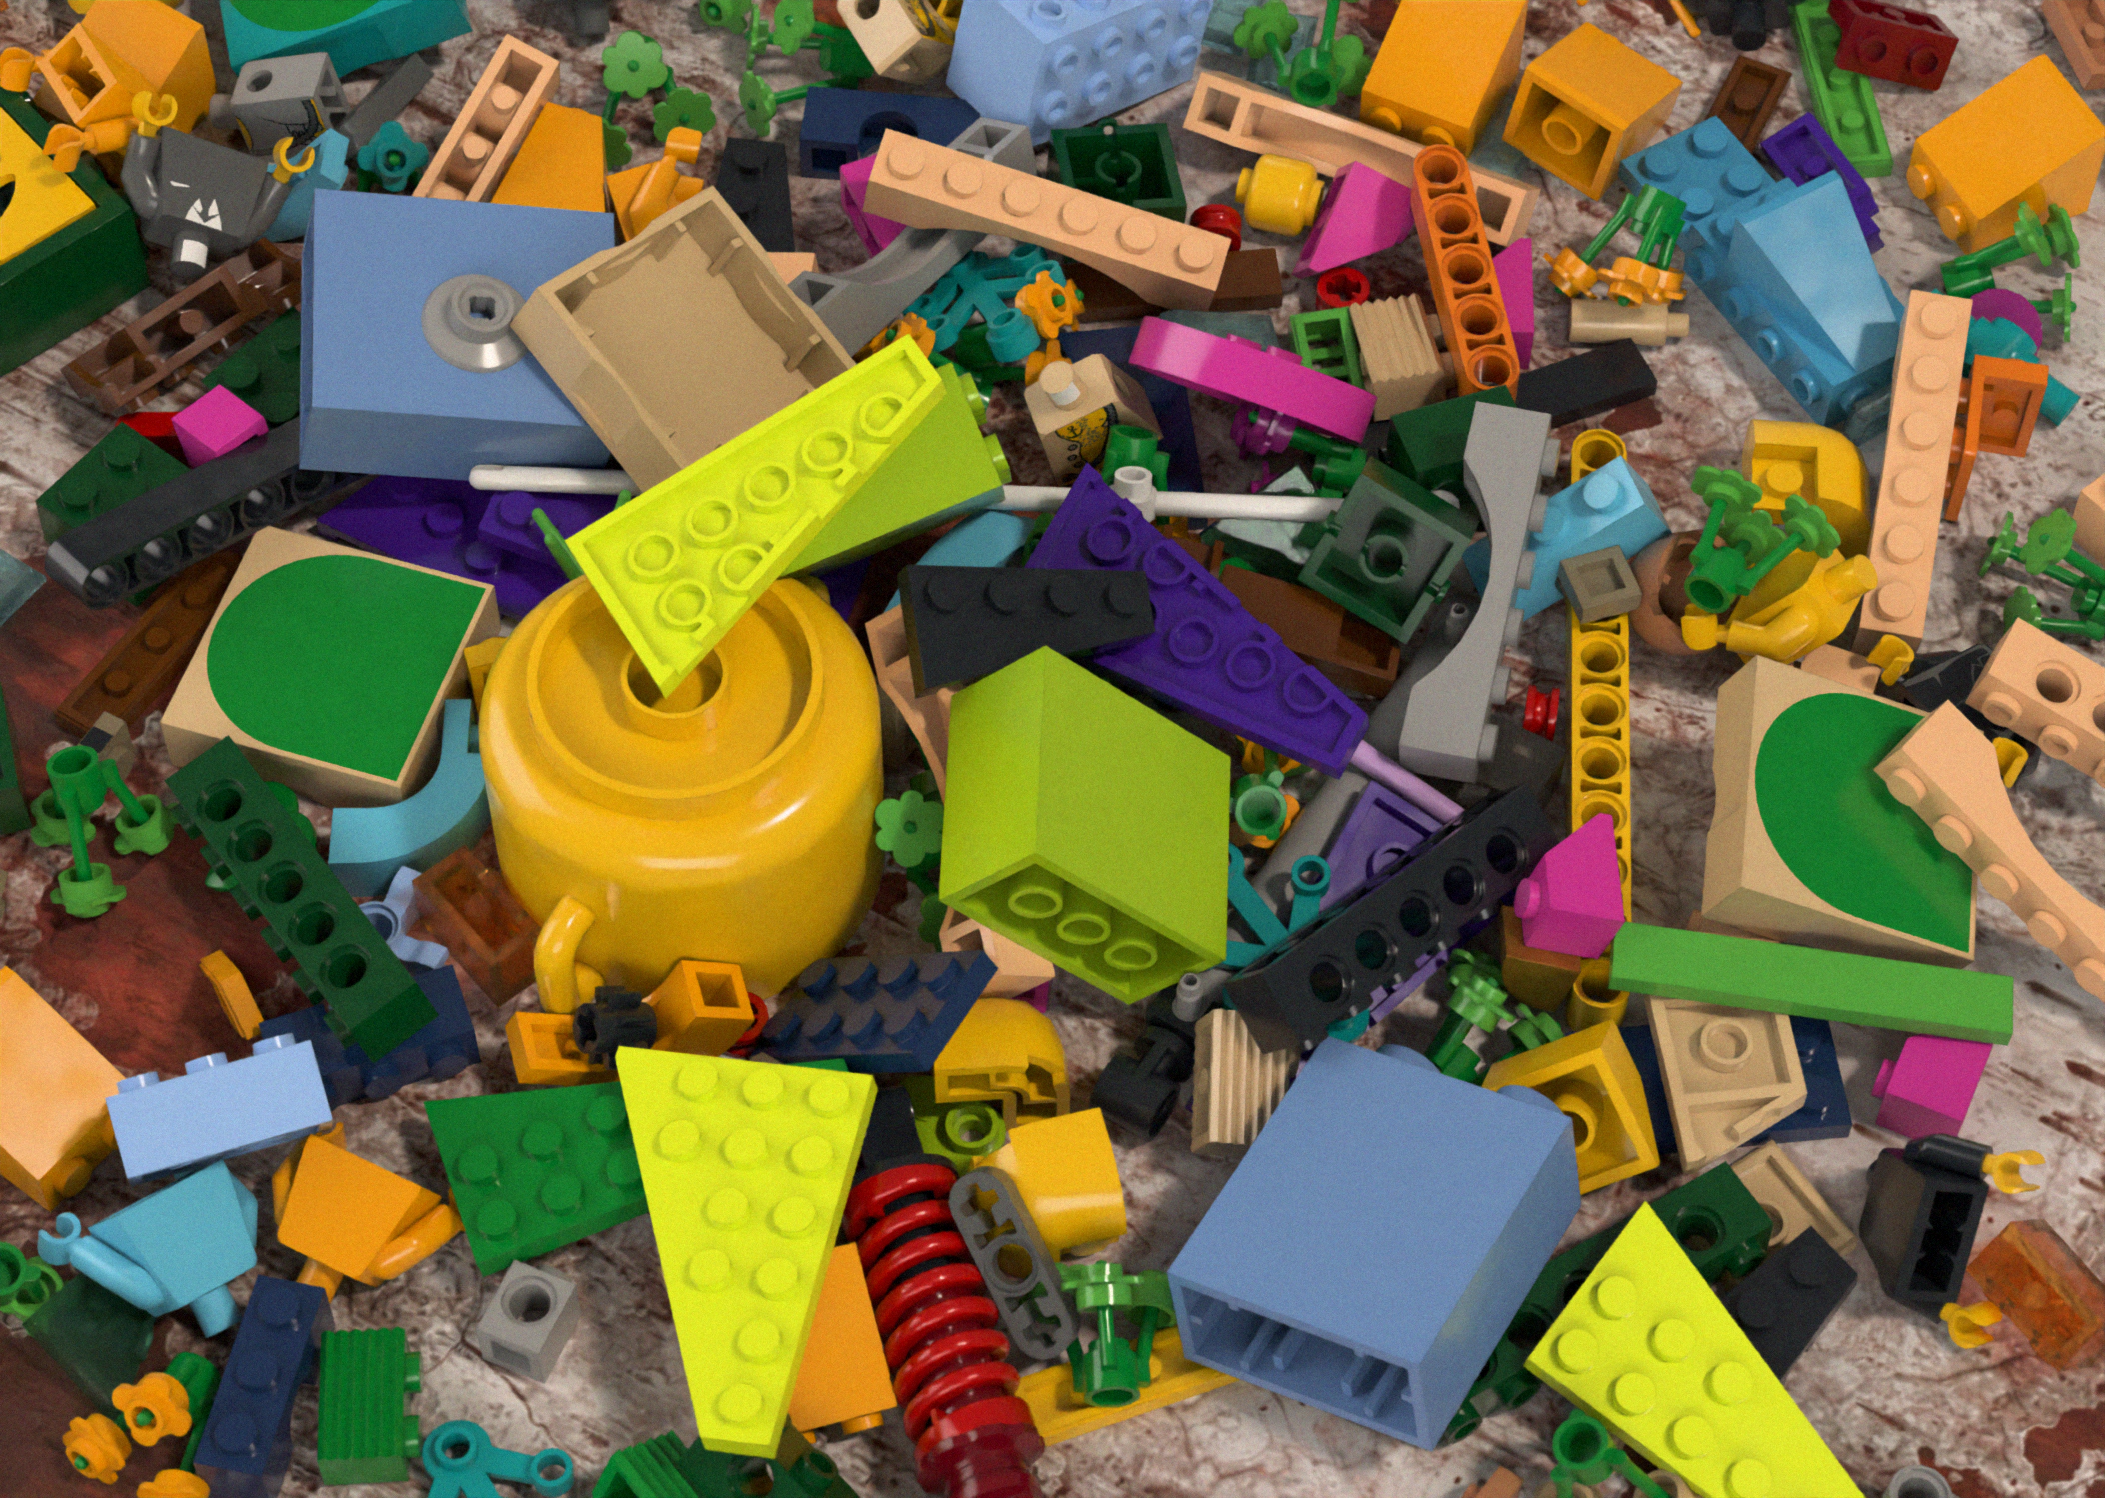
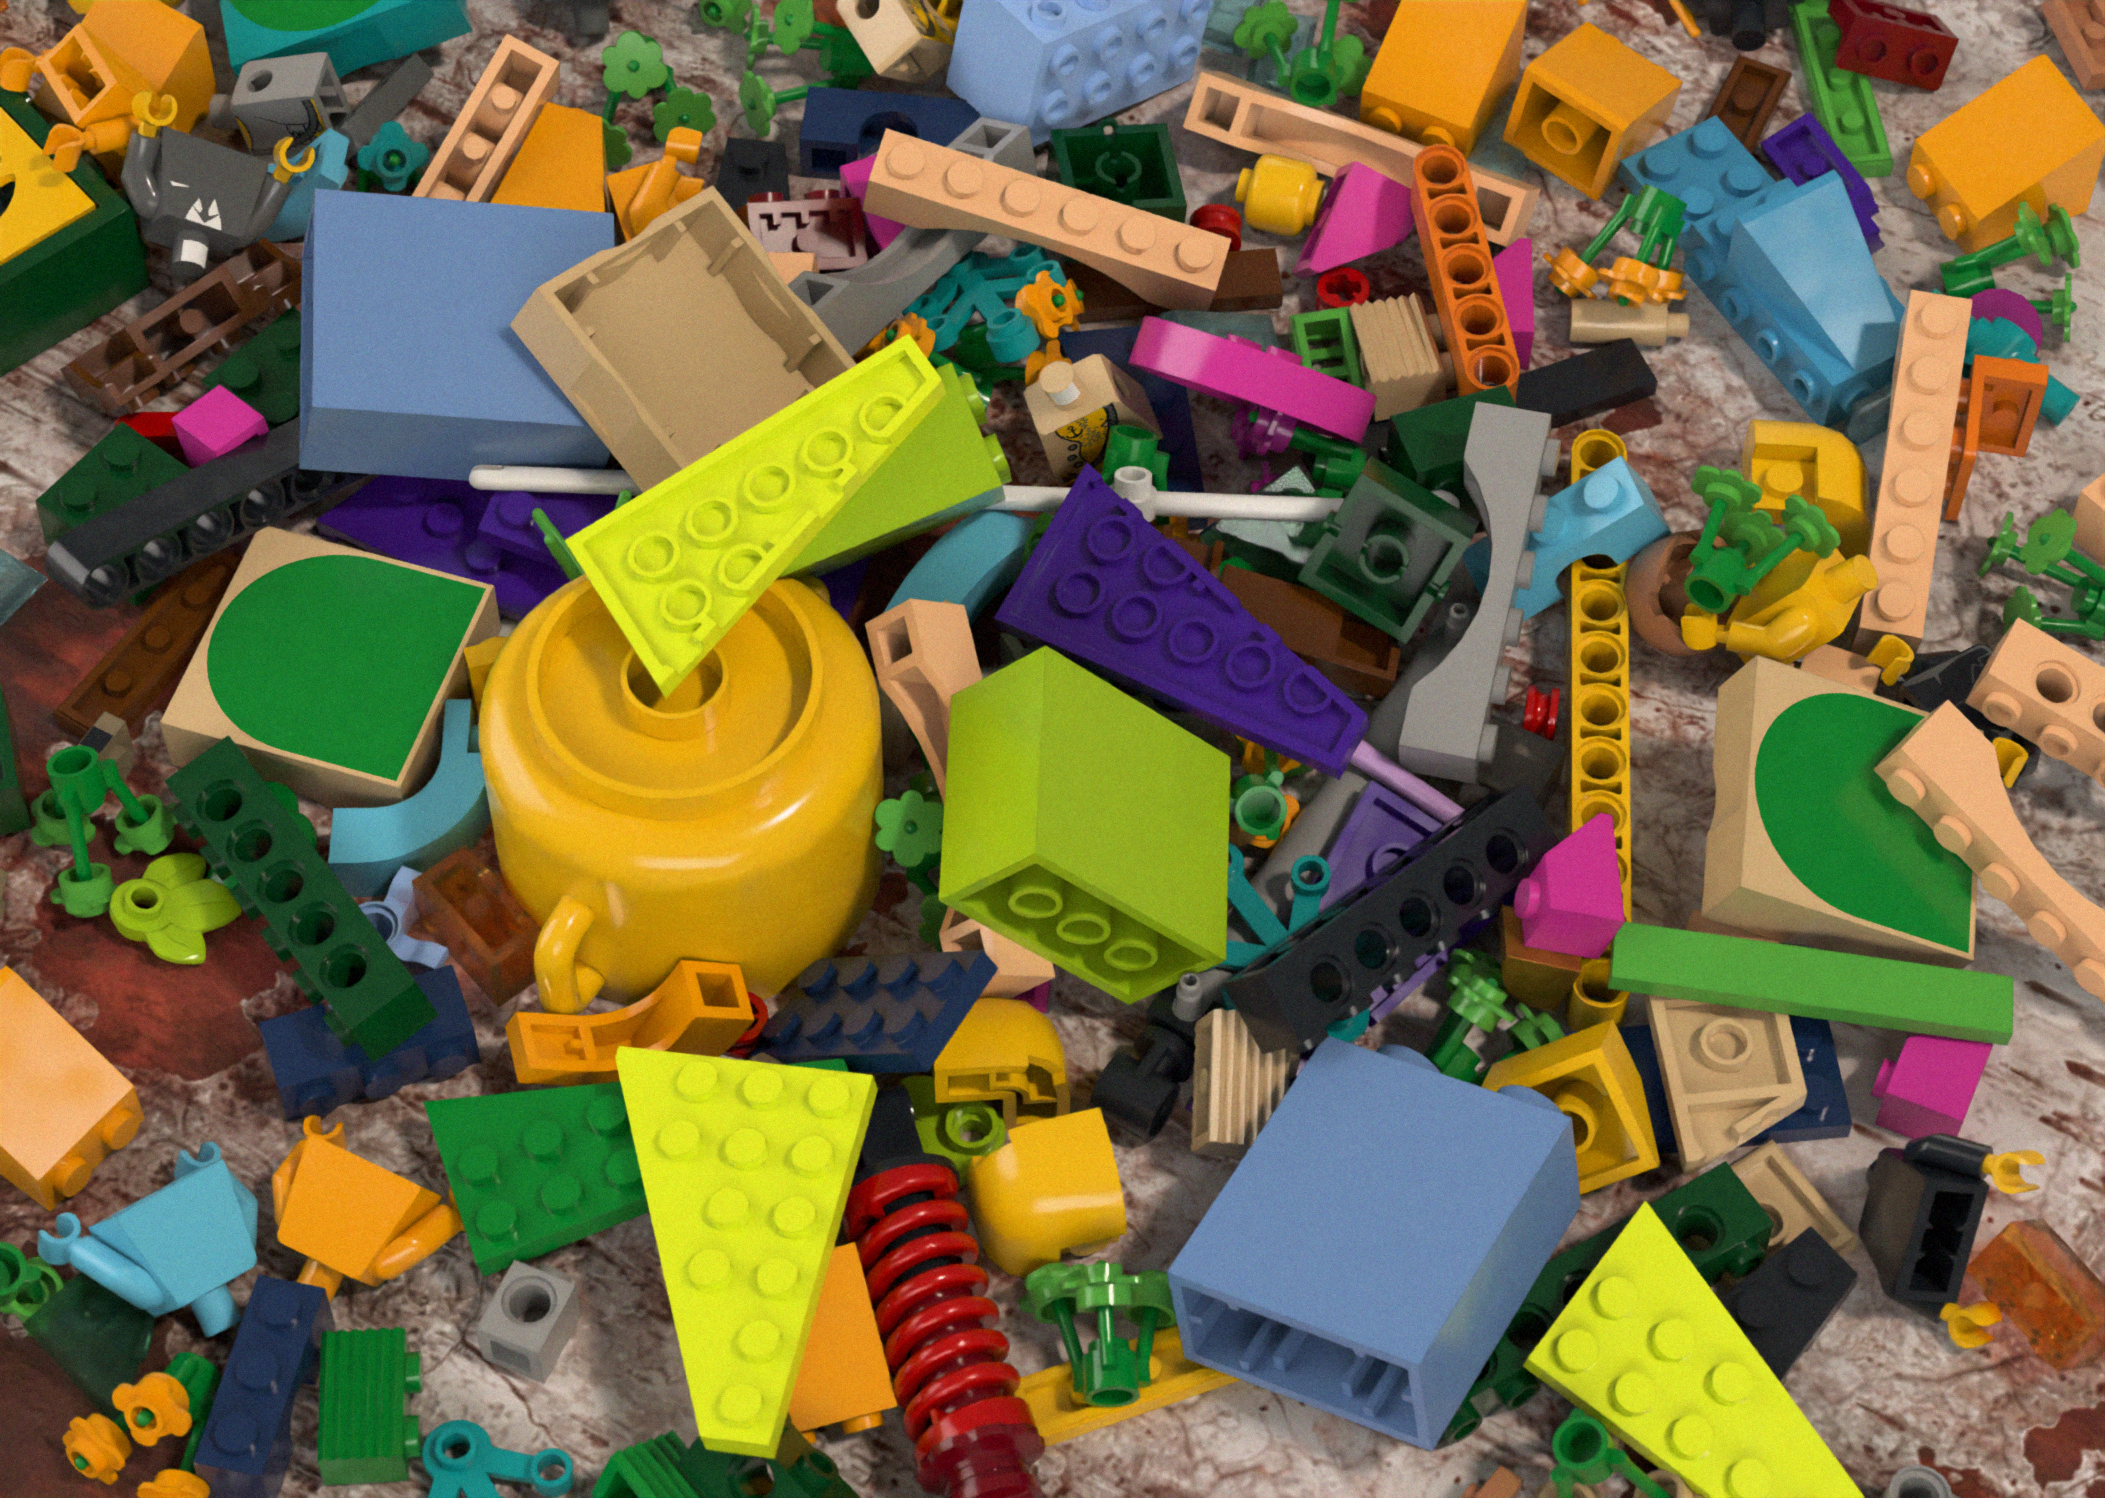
light blue brick [105,1033,333,1187] -> none
light orange tile [199,949,264,1040] -> none
light grey piece [421,274,529,373] -> none
black gear [573,986,657,1070] -> none
black wing [897,565,1155,699] -> none
dark grey beam [949,1166,1080,1360] -> none
dark tan plate [1558,545,1642,624] -> none
none -> lime plate [109,853,242,964]
none -> bracket [735,189,868,274]

